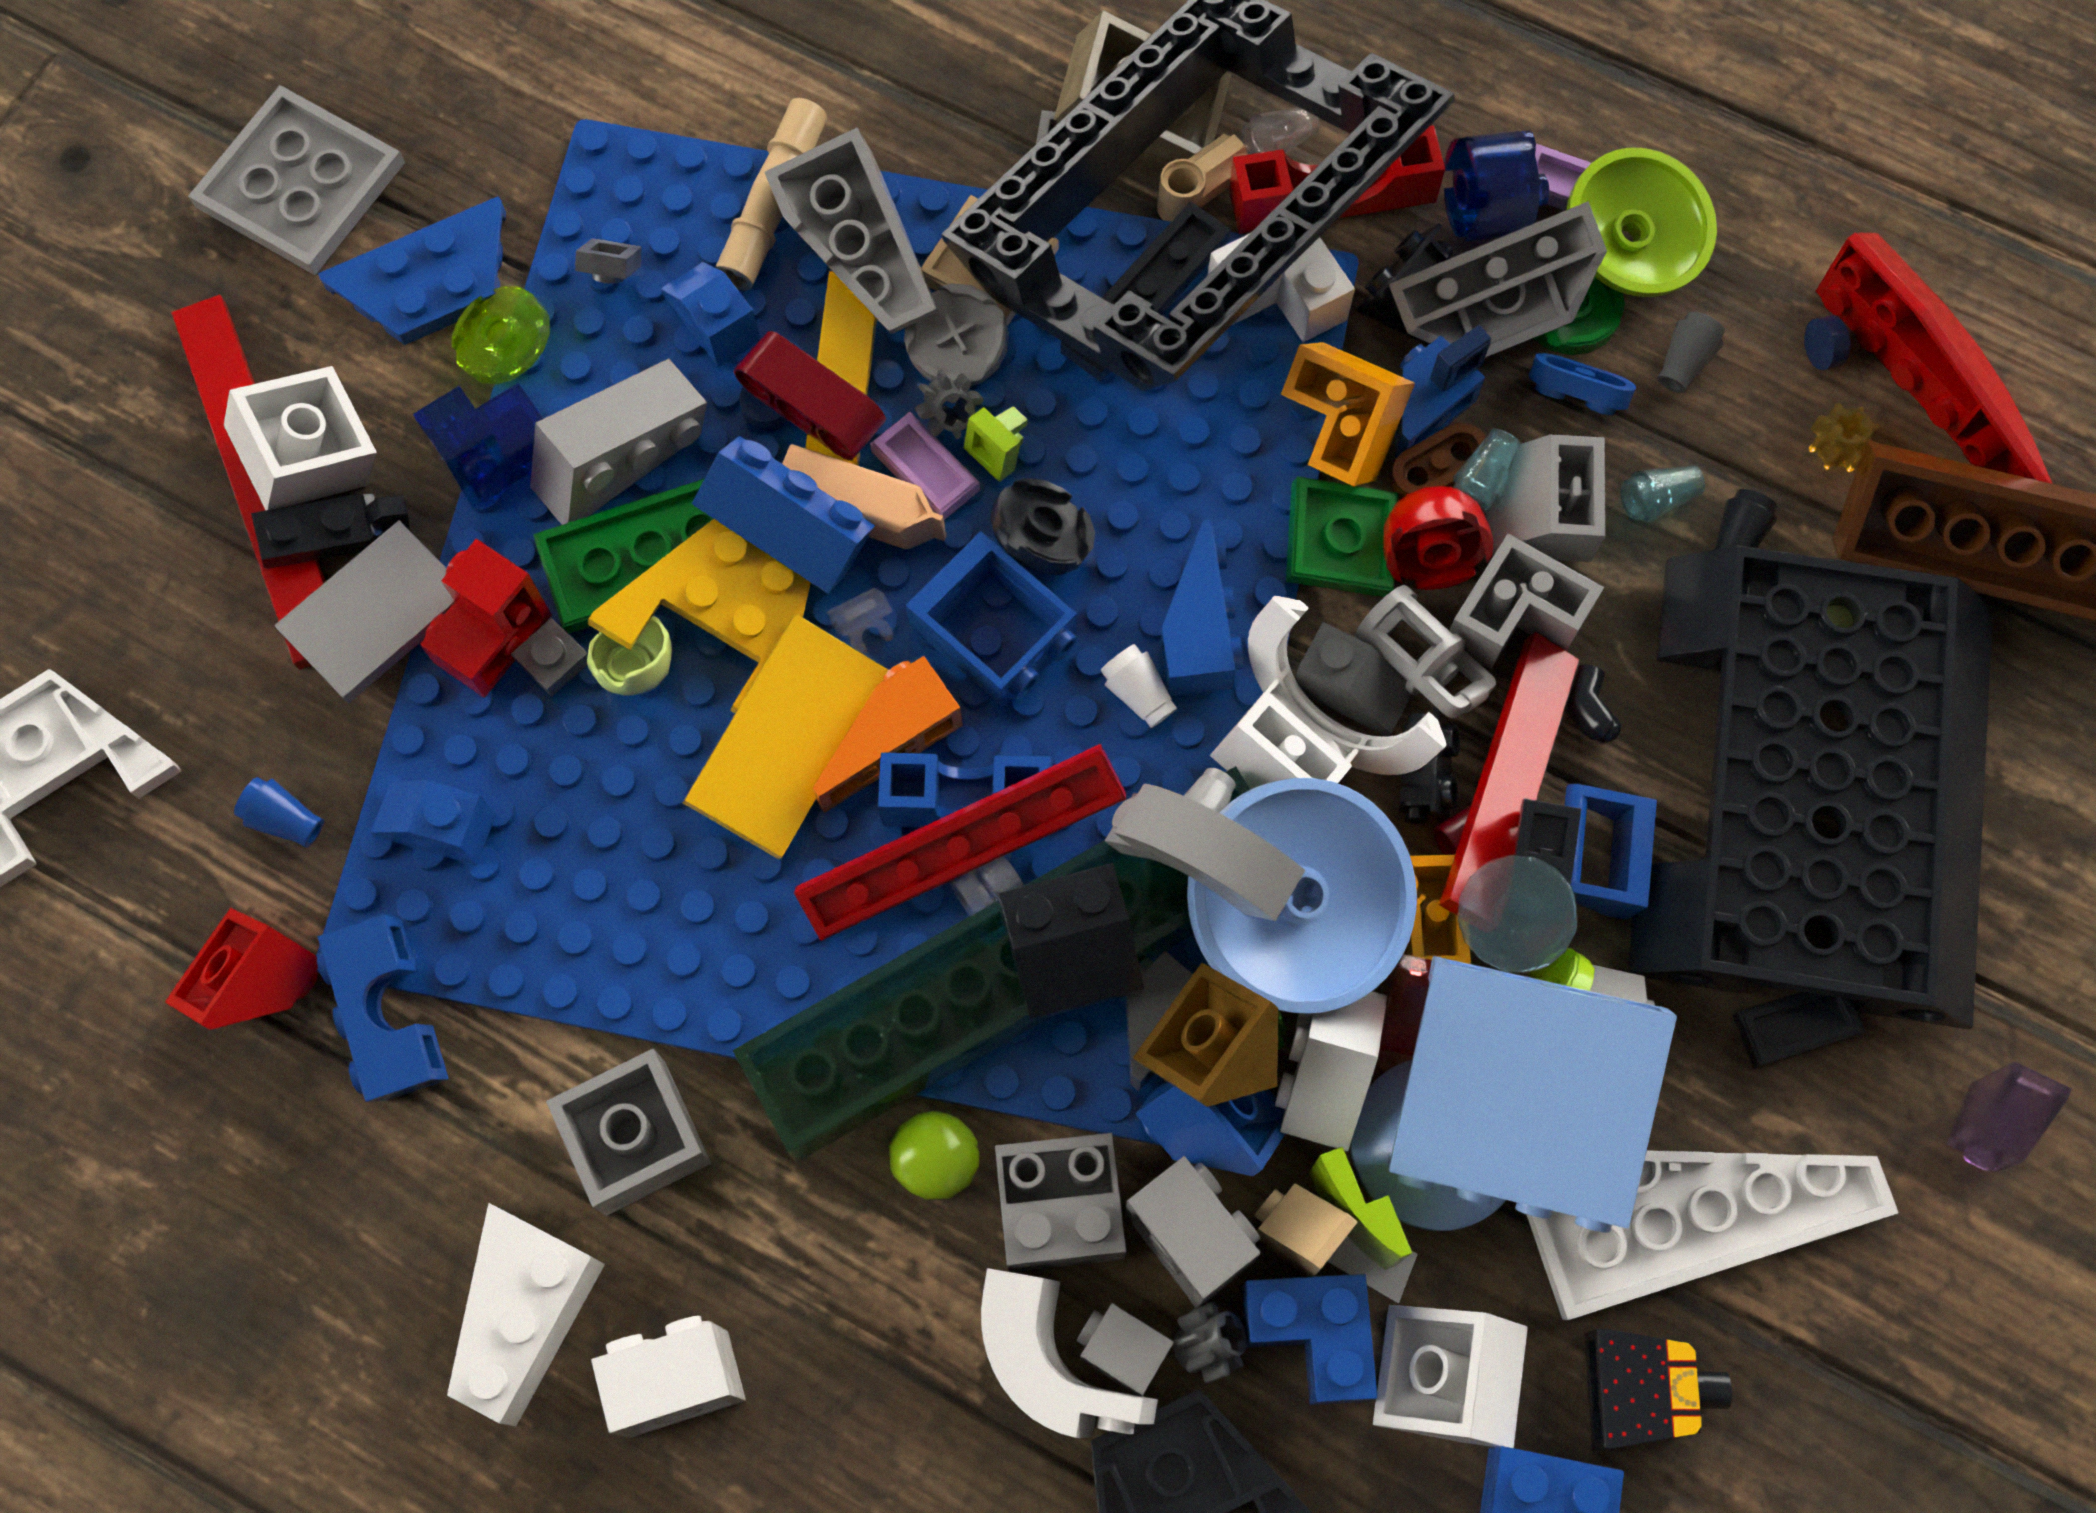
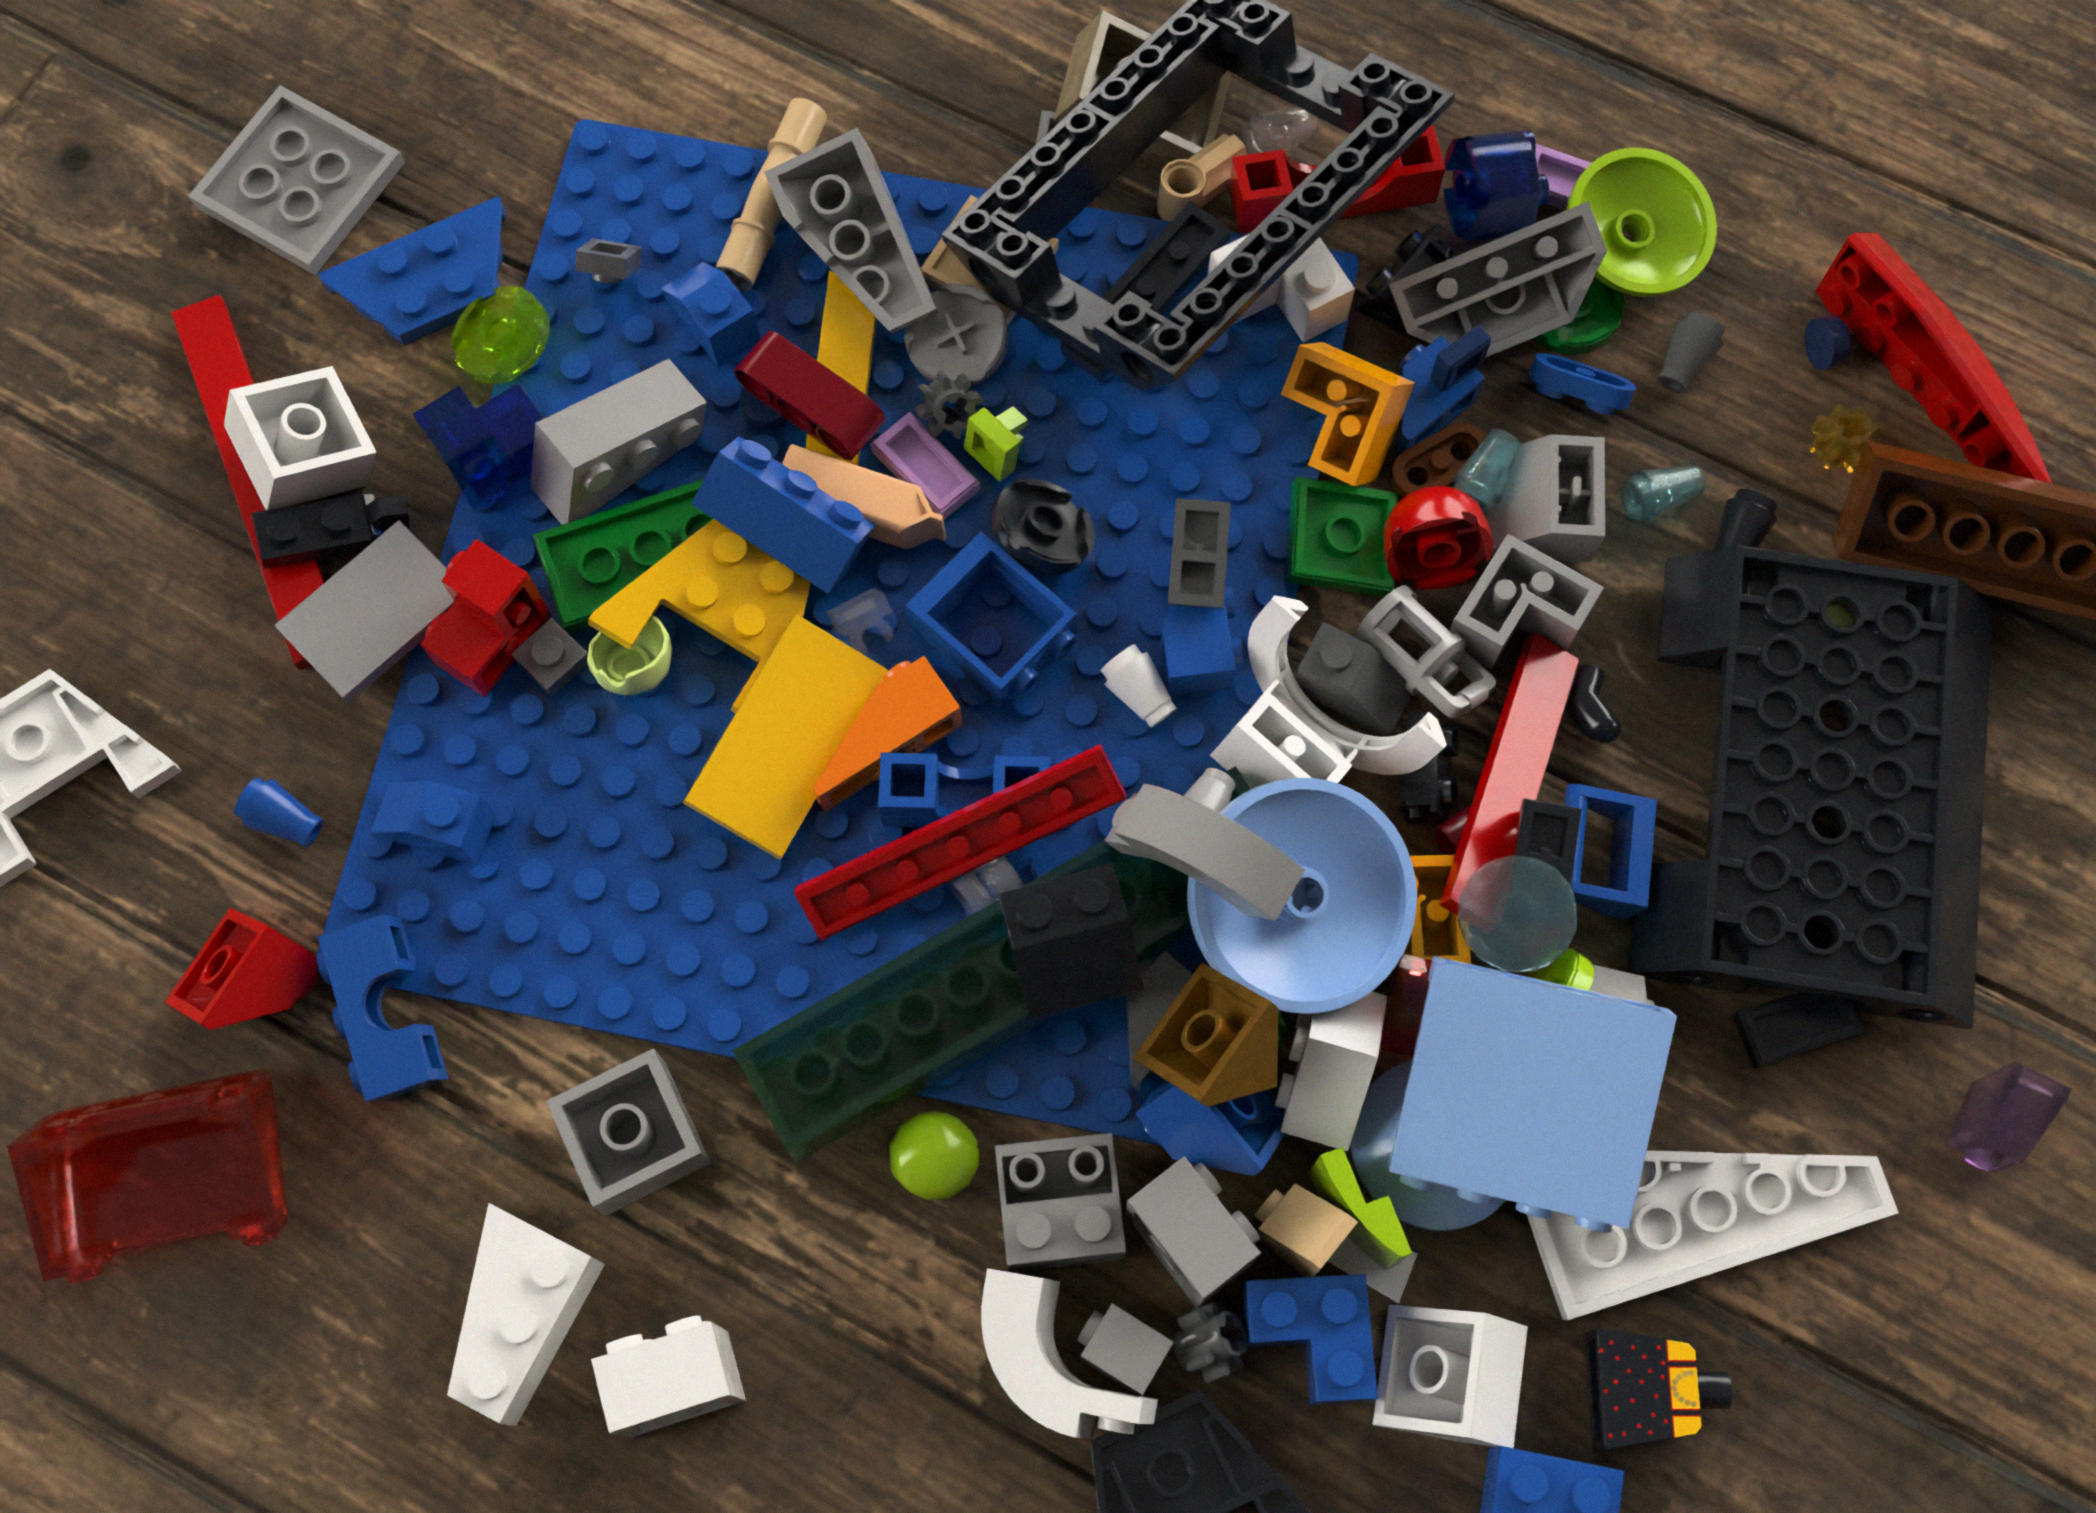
none -> clear red windscreen [7,1069,288,1283]
none -> dark grey slope [1168,498,1231,609]

